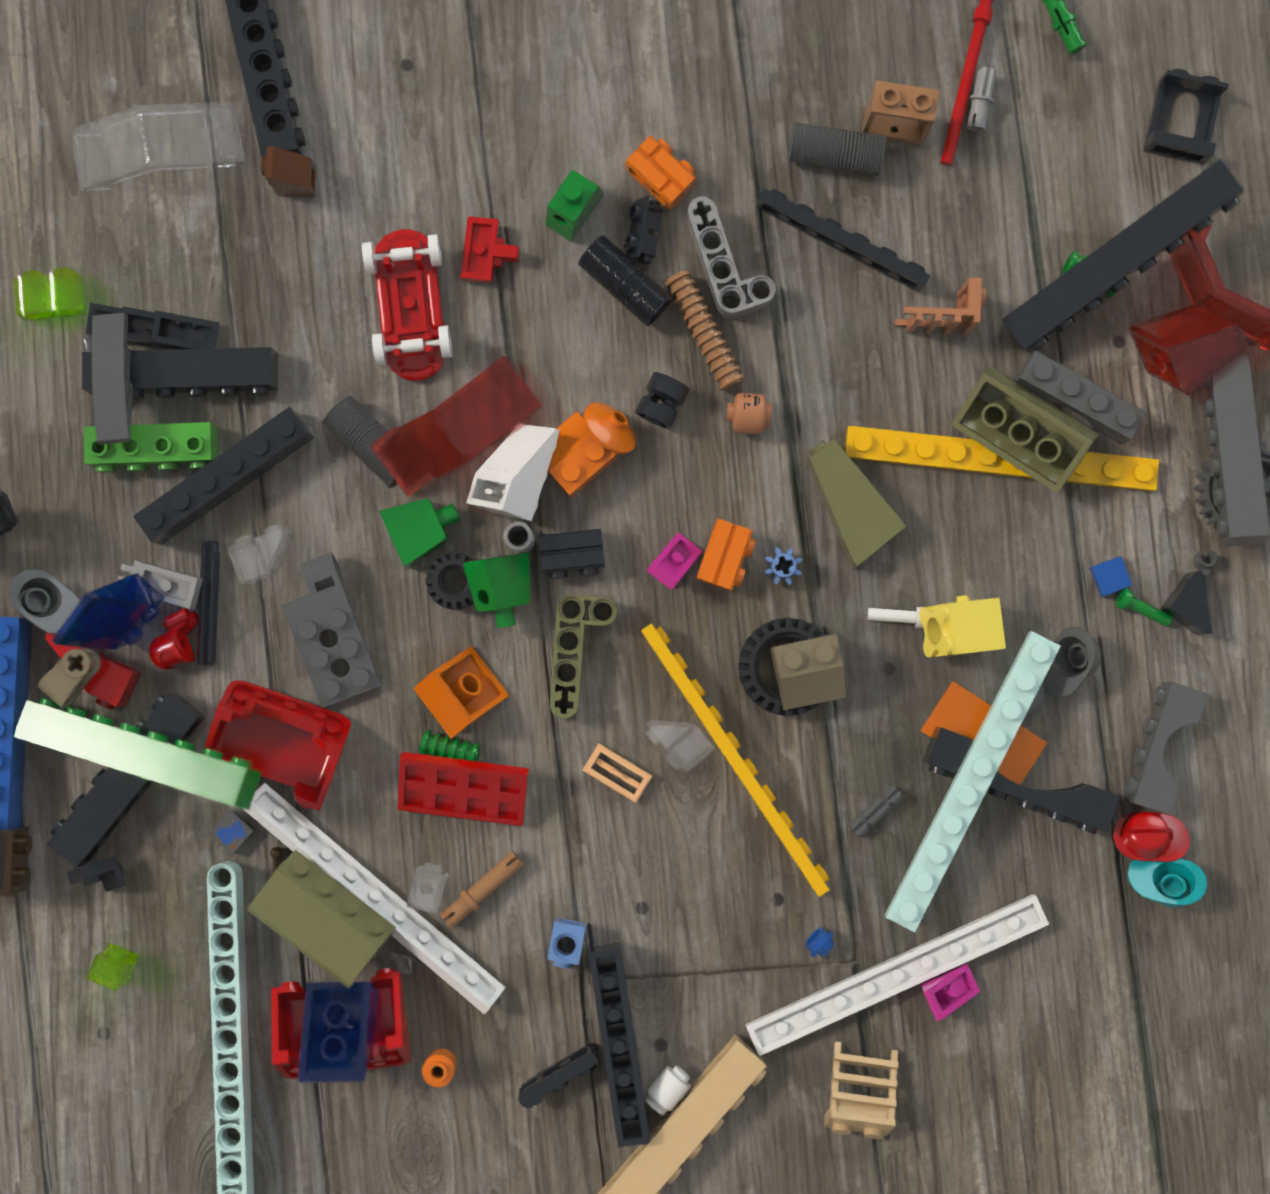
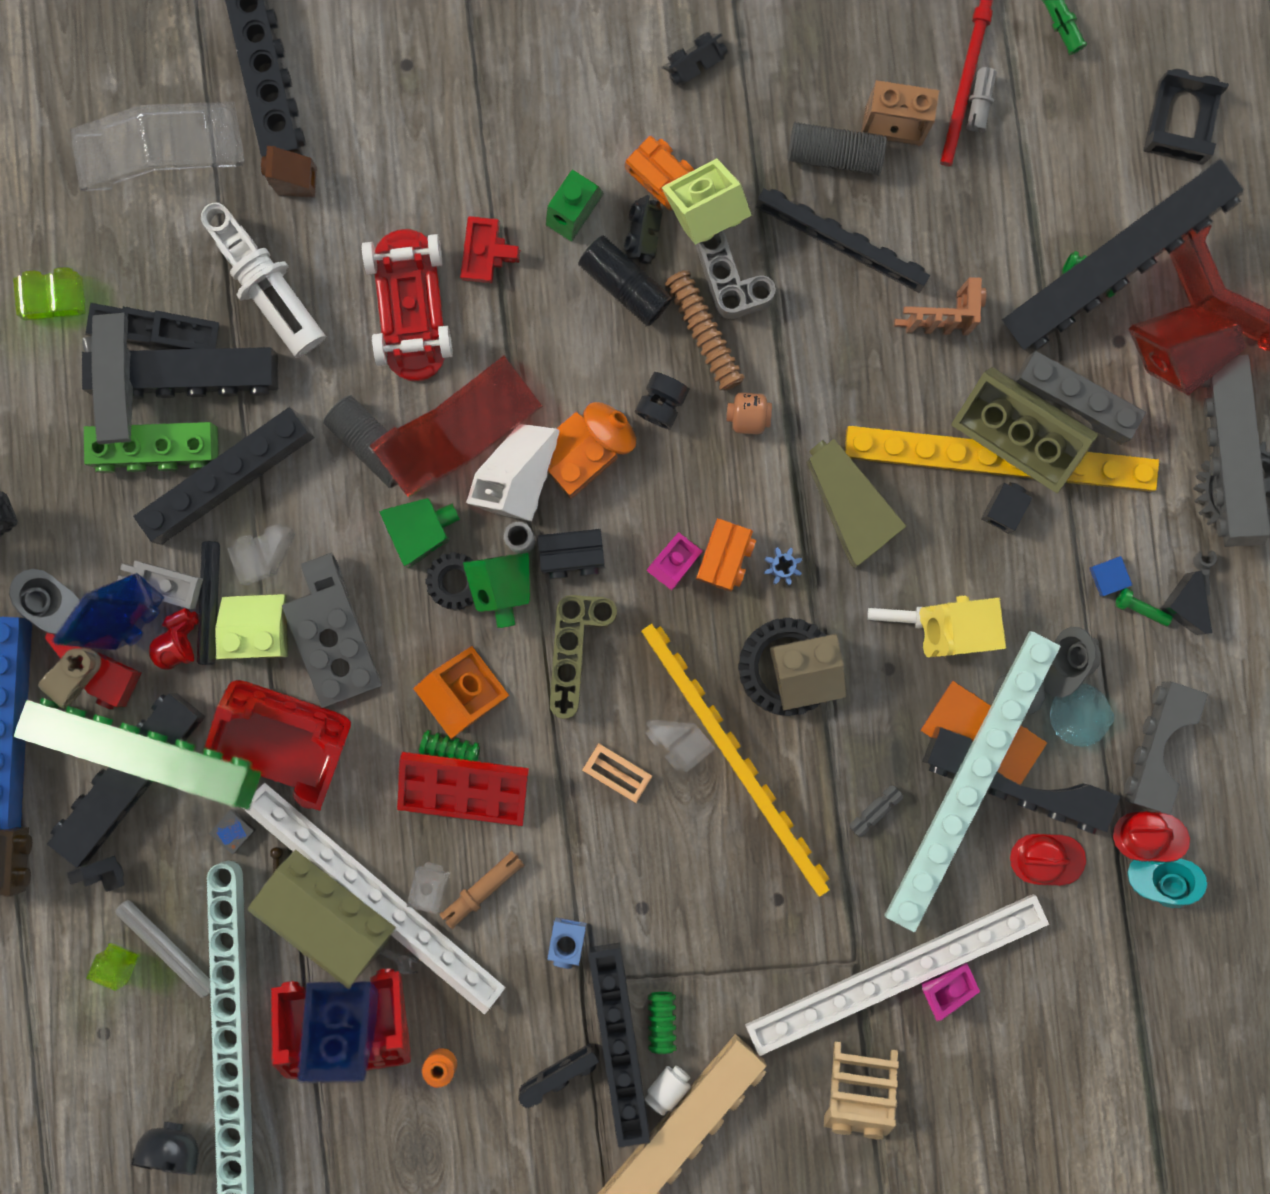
blue plate [805,927,834,957] -> none
none -> light grey axle [115,900,211,998]
none -> black cylinder [131,1122,199,1175]
none -> white piece [201,203,326,358]
none -> yellowish green slope [215,594,288,660]
none -> green piece [647,991,677,1054]
none -> black hinge [662,31,728,86]
none -> yellowish green slope [662,158,752,245]
none -> black brick [981,482,1032,534]
none -> red piece [1010,834,1086,886]
none -> clear light blue dish [1050,684,1114,747]

